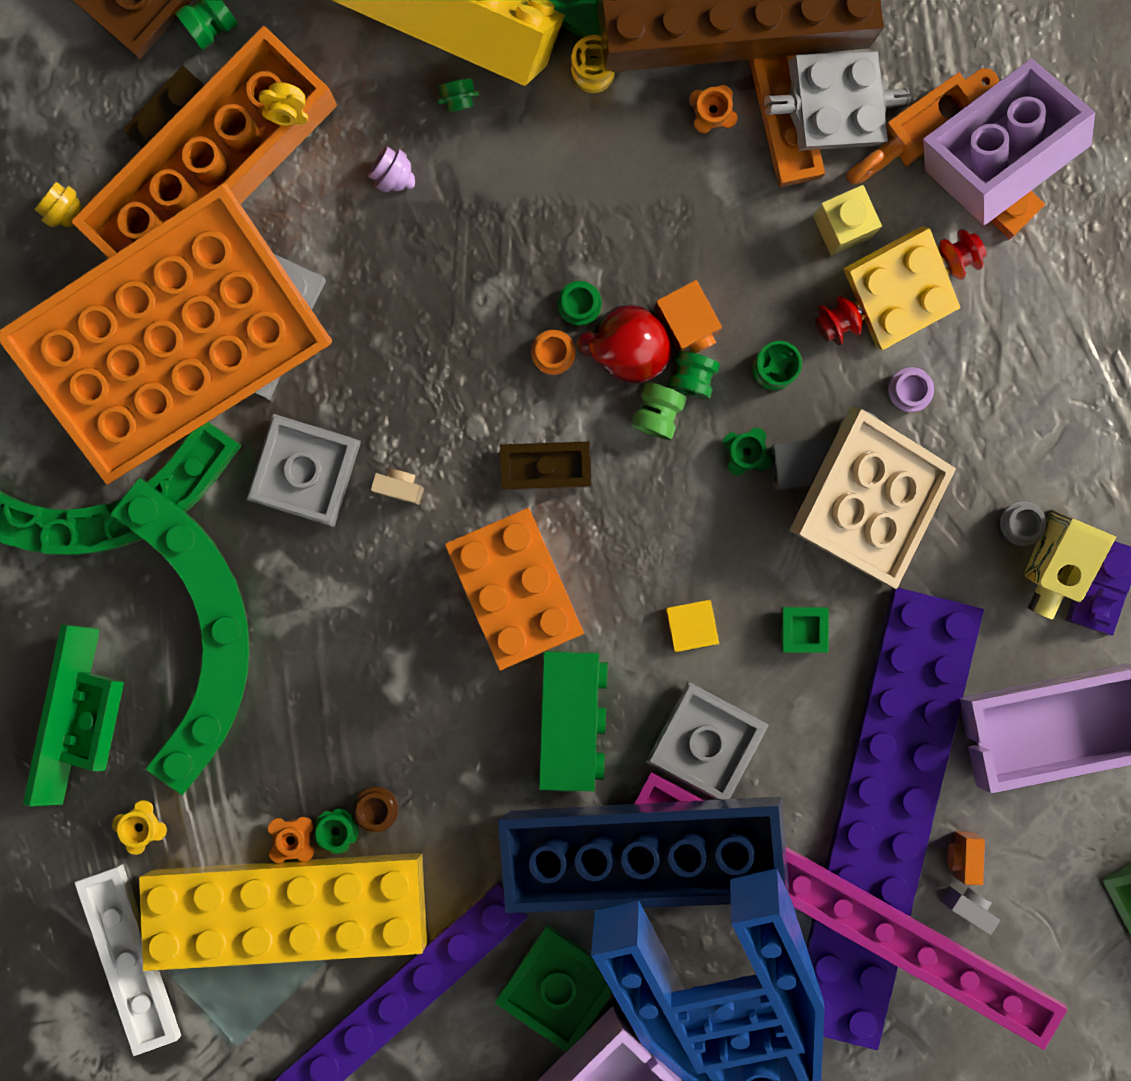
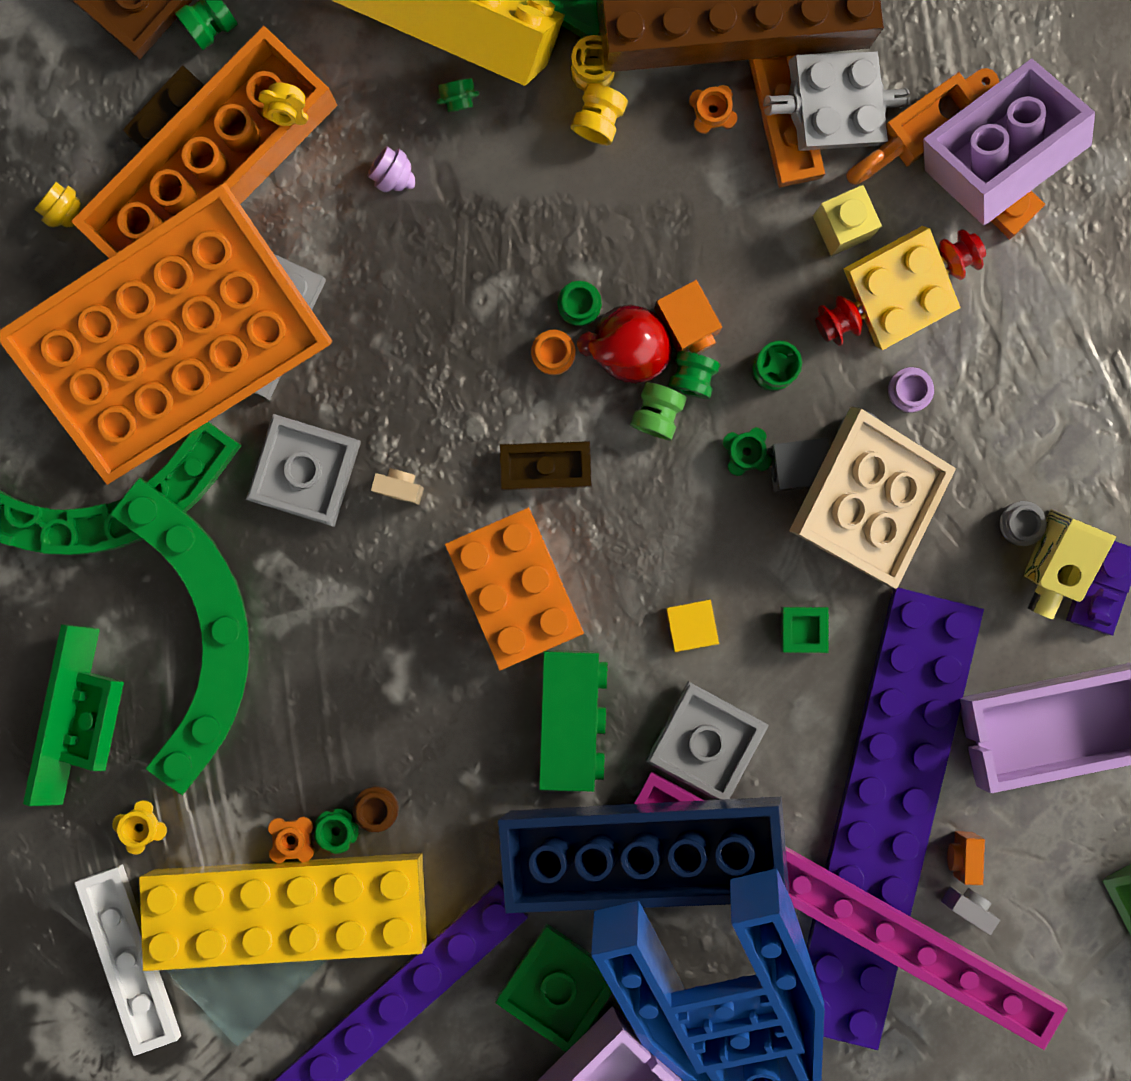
none -> yellow wheel [571,83,628,145]

